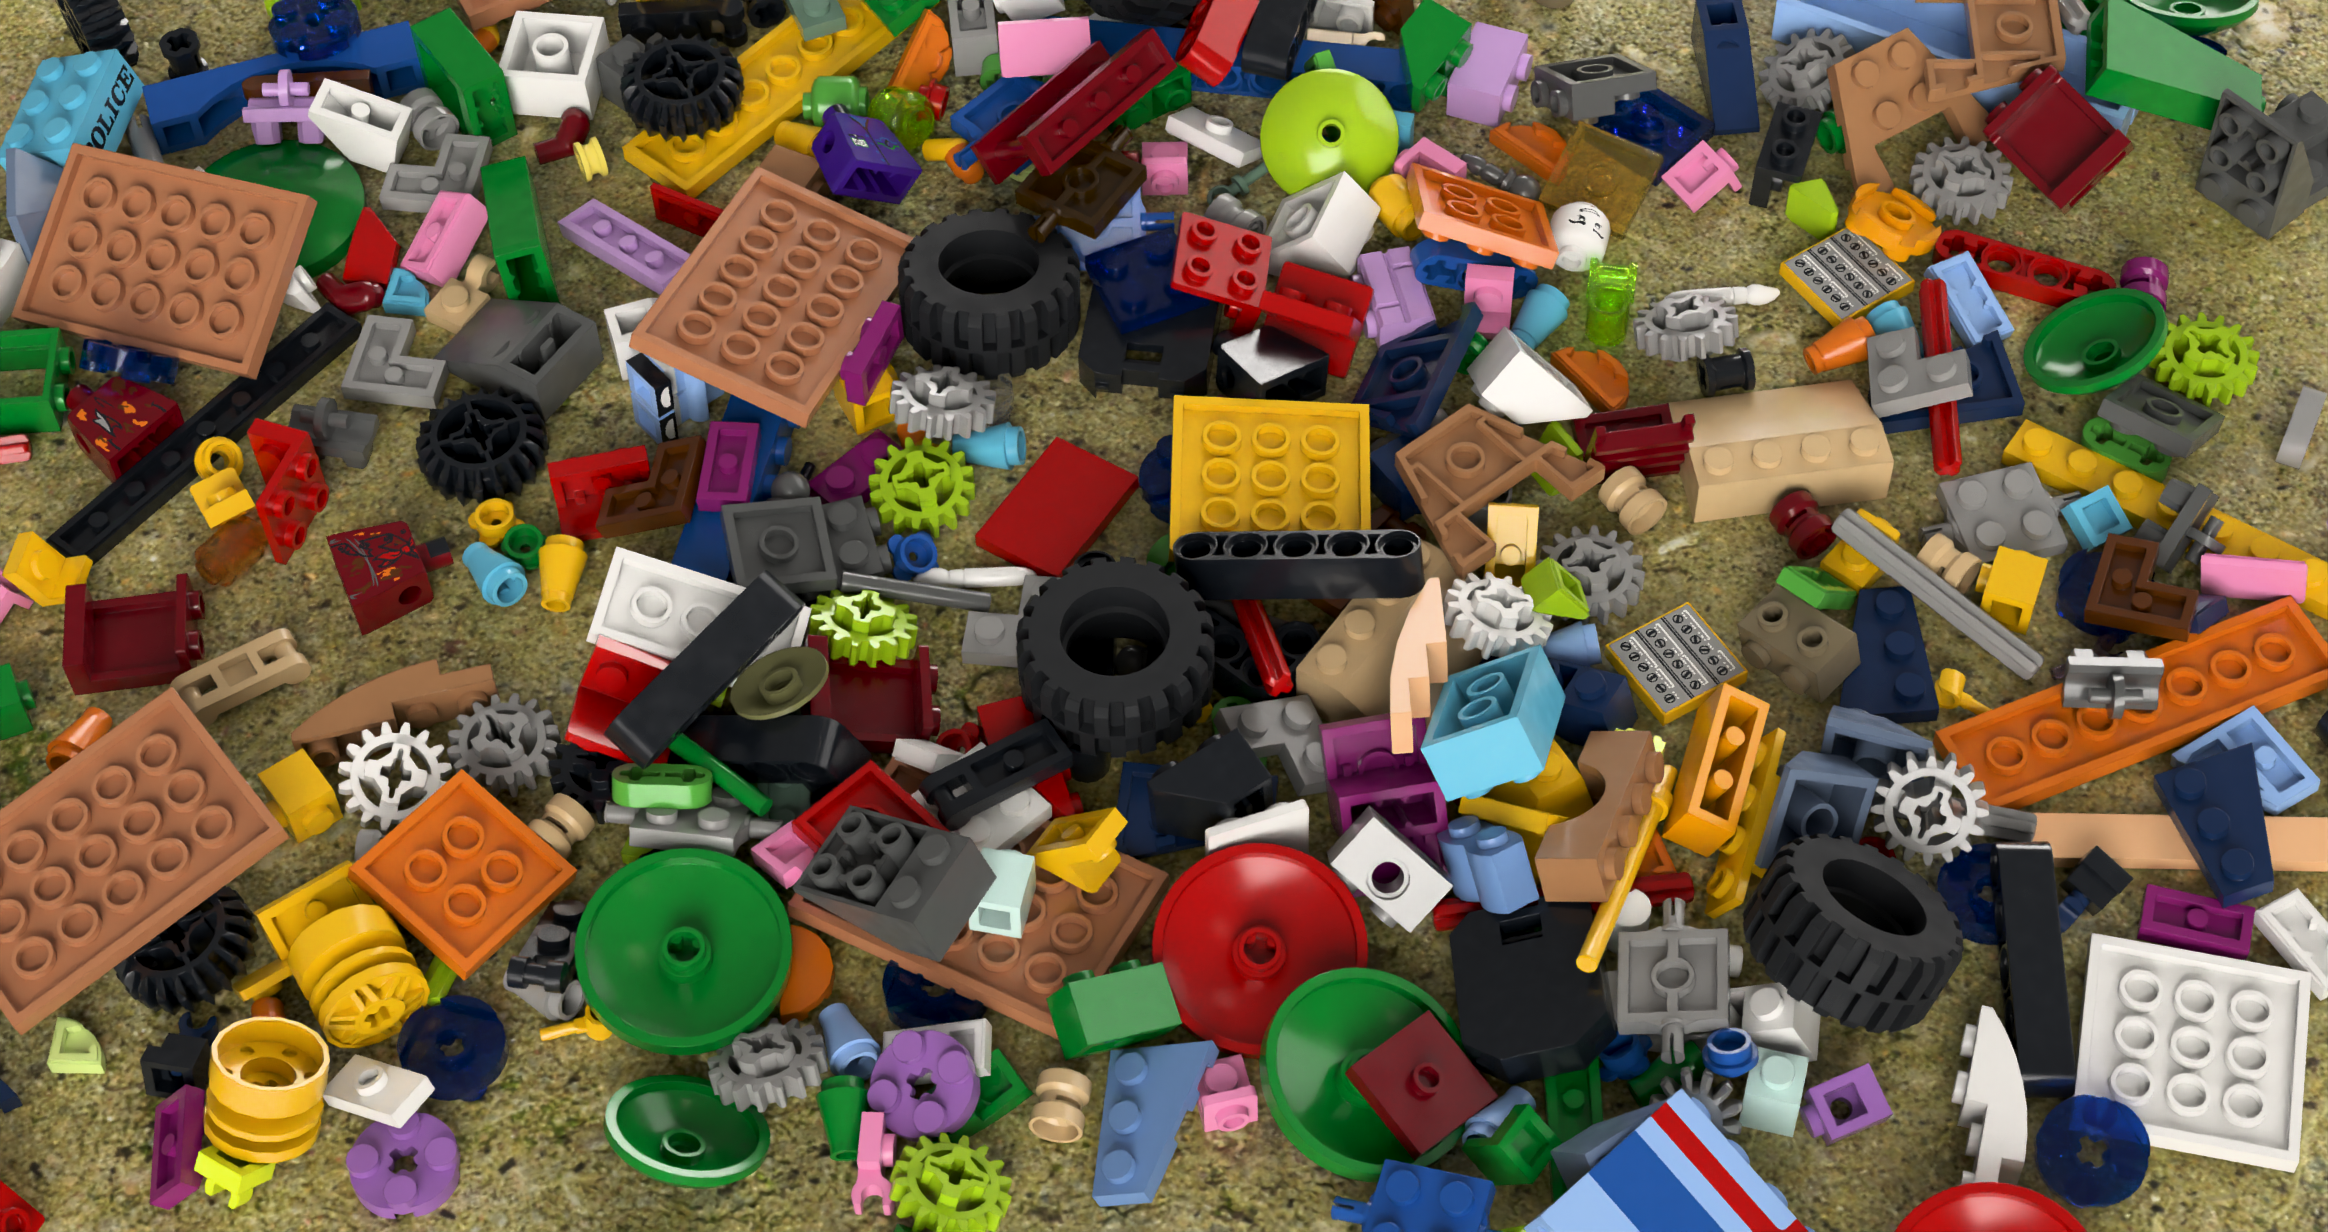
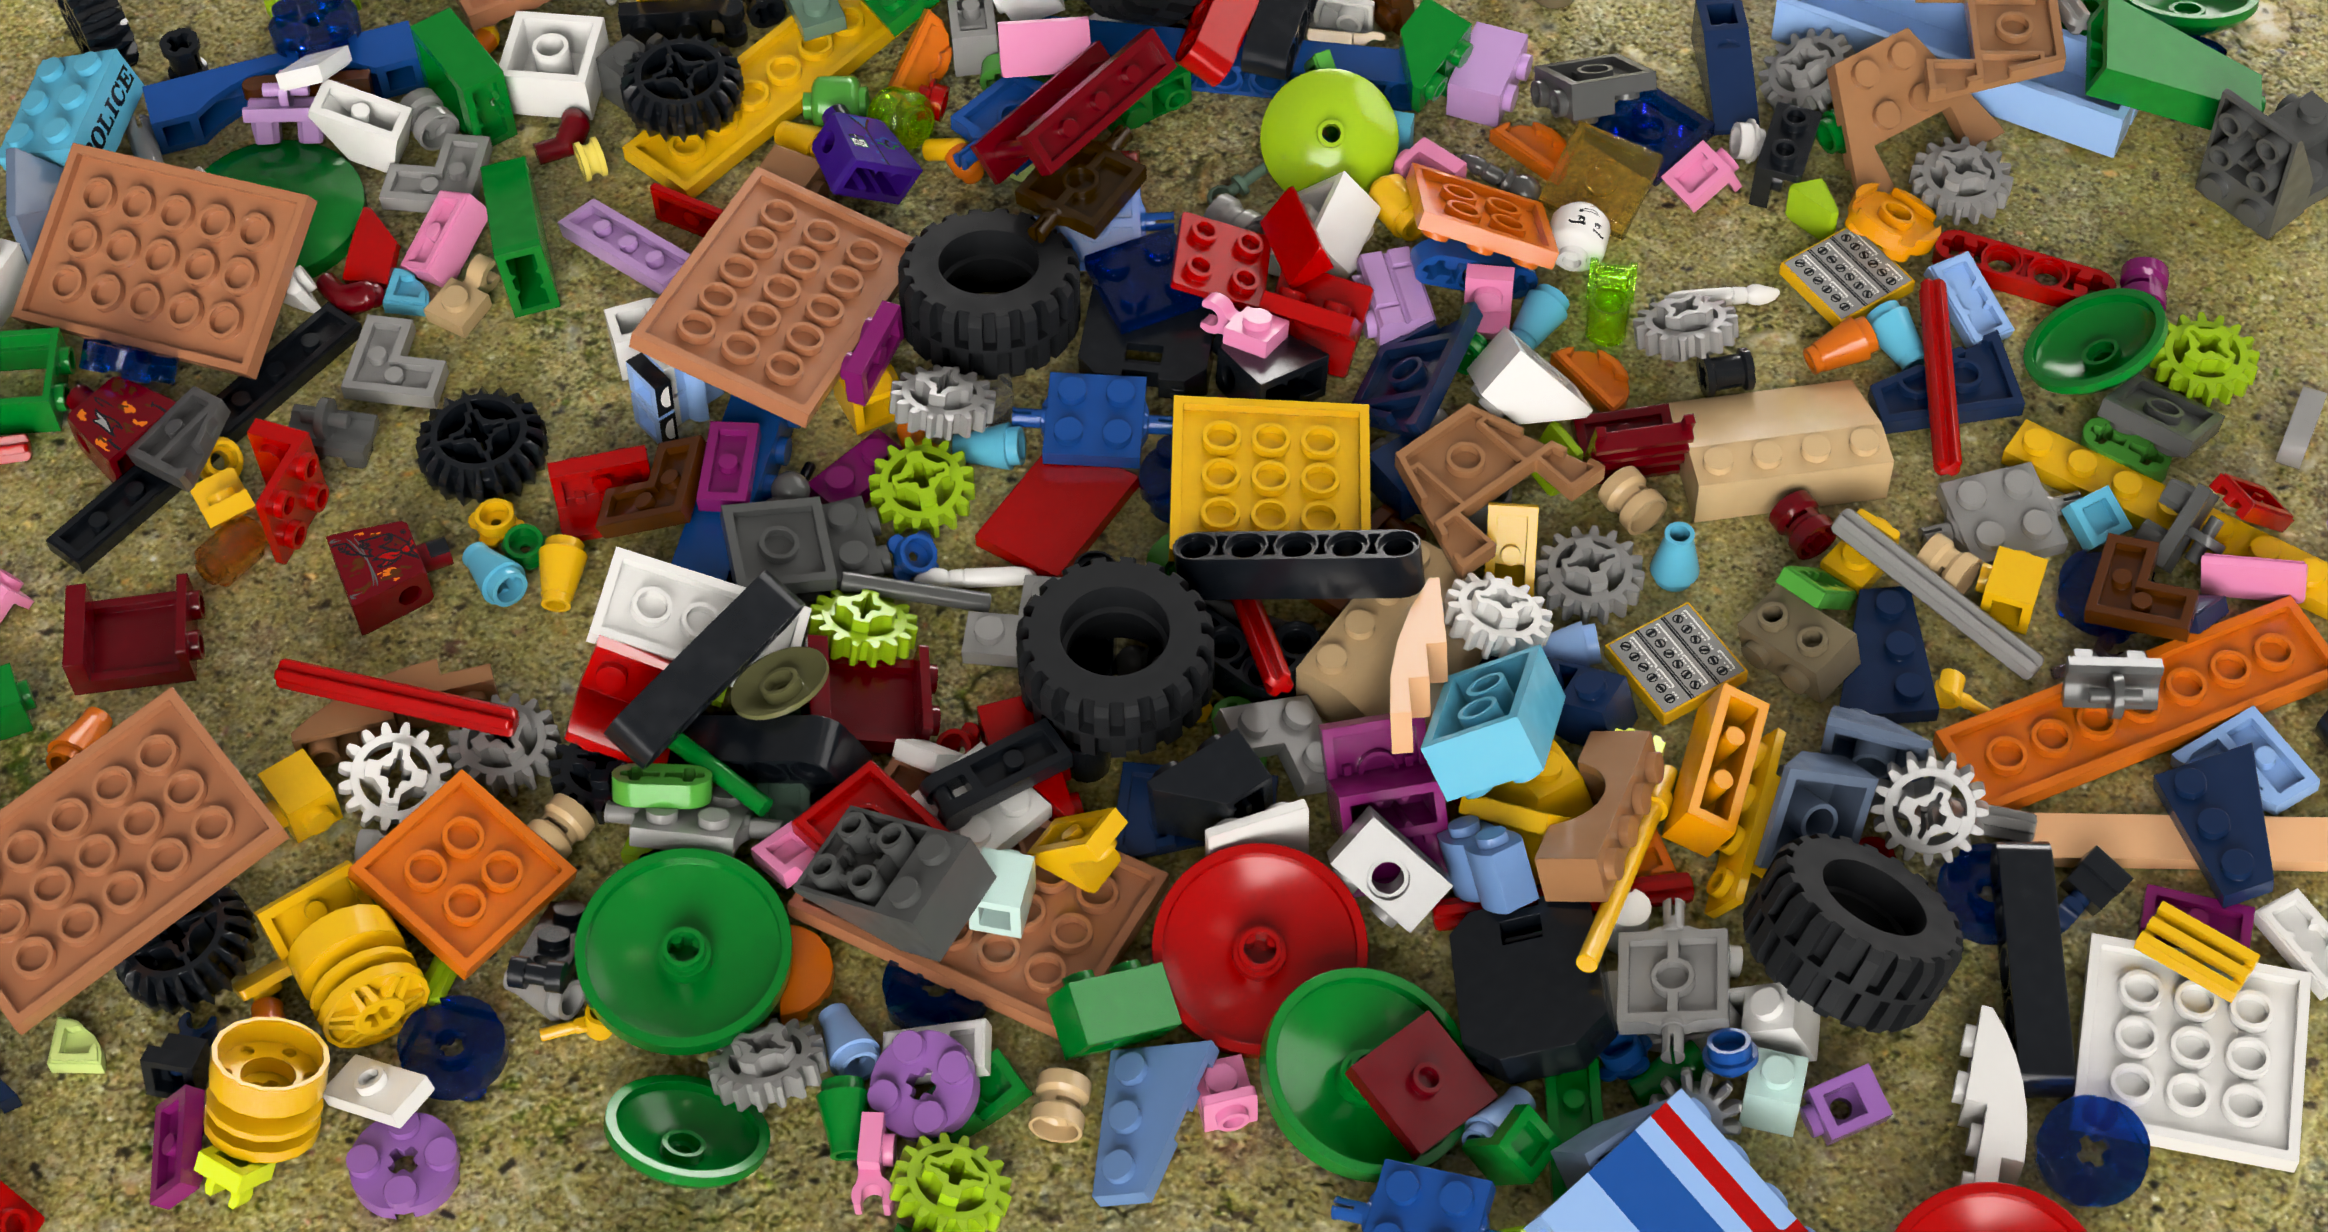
yellow bracket [2,531,93,607] -> none
tan plate [170,628,311,728] -> none
dark grey slope [433,298,604,422] -> none
bright pink bracket [1141,141,1188,196] -> none
white plate [1165,106,1262,168] -> none
lime slope [1521,557,1590,620] -> none
light grey plate [1867,326,1973,418] -> none
dark red panel [1982,64,2134,215] -> none
none -> flat silver wing [126,386,231,493]
none -> red axle [274,658,520,737]
none -> white tile [275,45,352,91]
none -> blue plate [1012,372,1173,469]
none -> bright pink plate [1200,292,1289,359]
none -> red slope [1260,186,1334,289]
none -> medium azure cone [1650,521,1700,592]
none -> white plate [1729,118,1766,164]
none -> yellow tile [2134,901,2261,1003]
none -> red tile [2209,473,2294,533]

